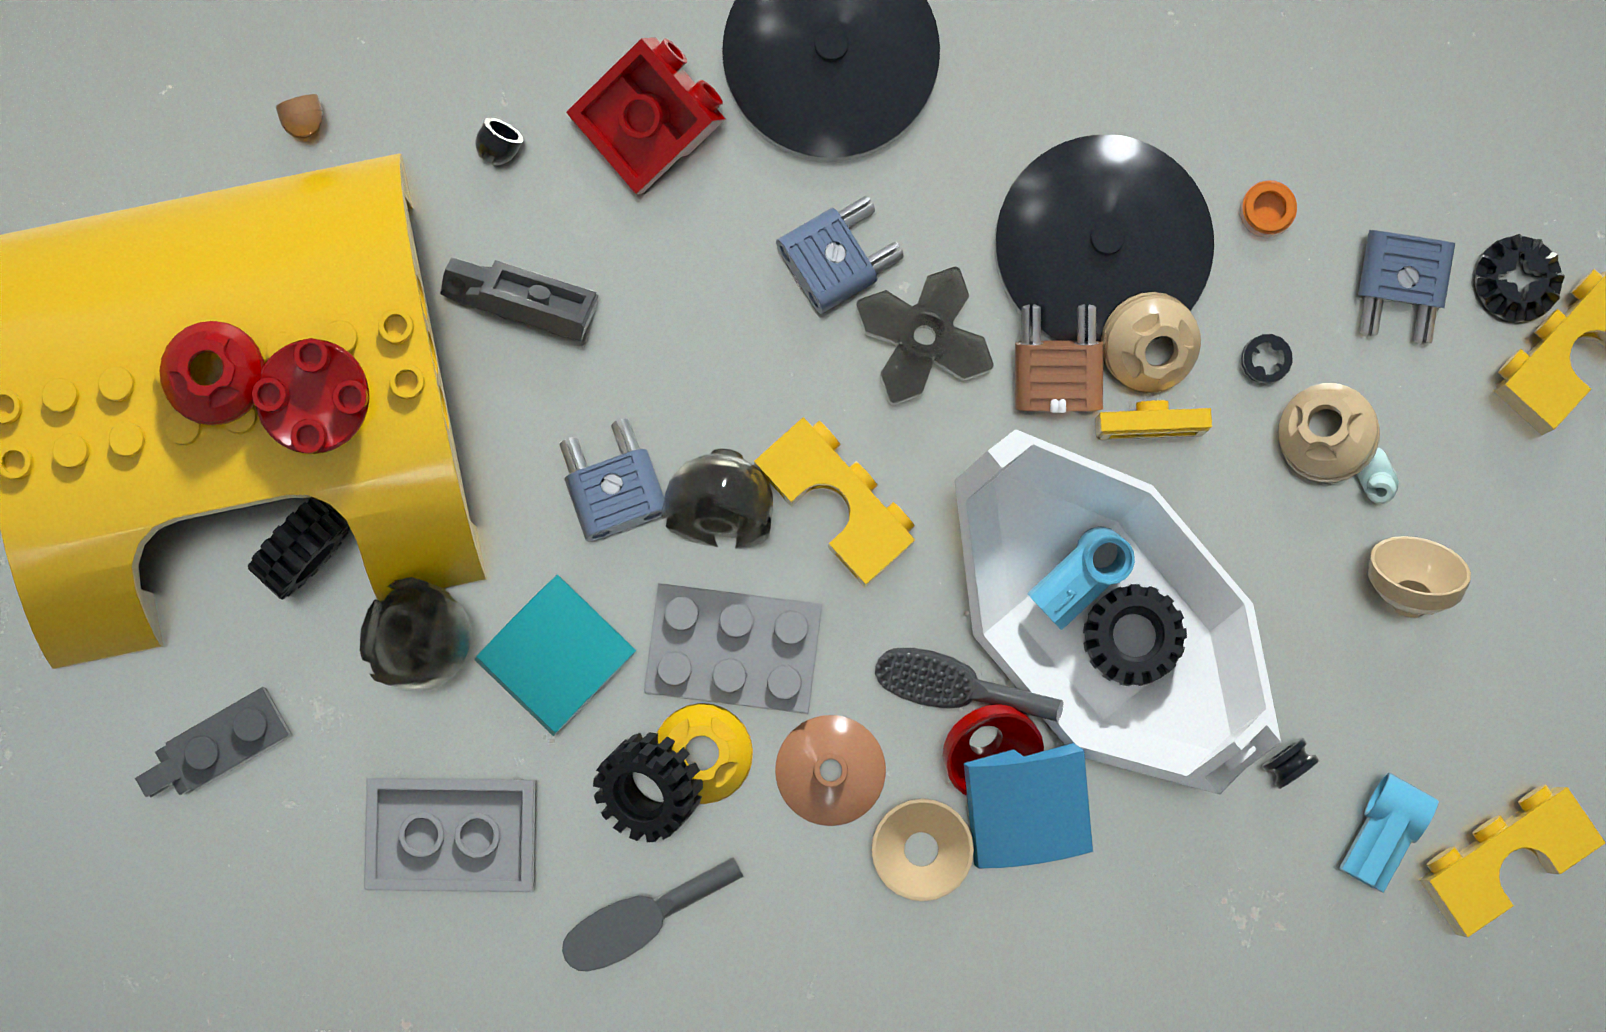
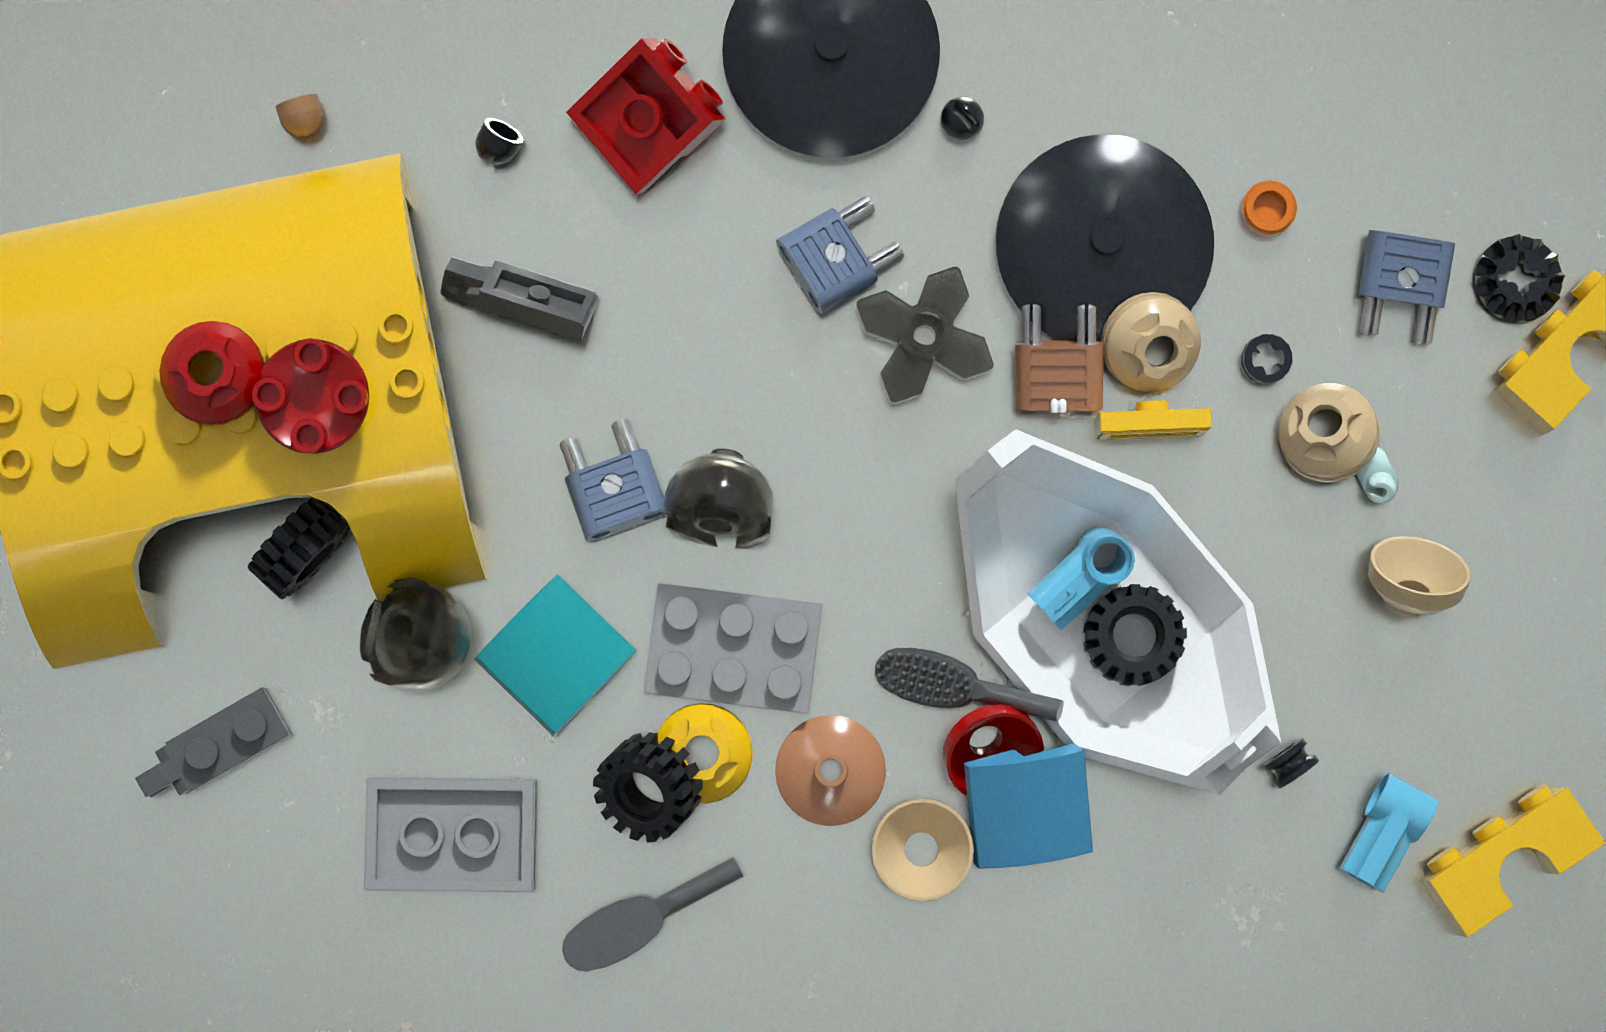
yellow arch [754,417,915,588] -> none
none -> black hinge [940,97,984,143]

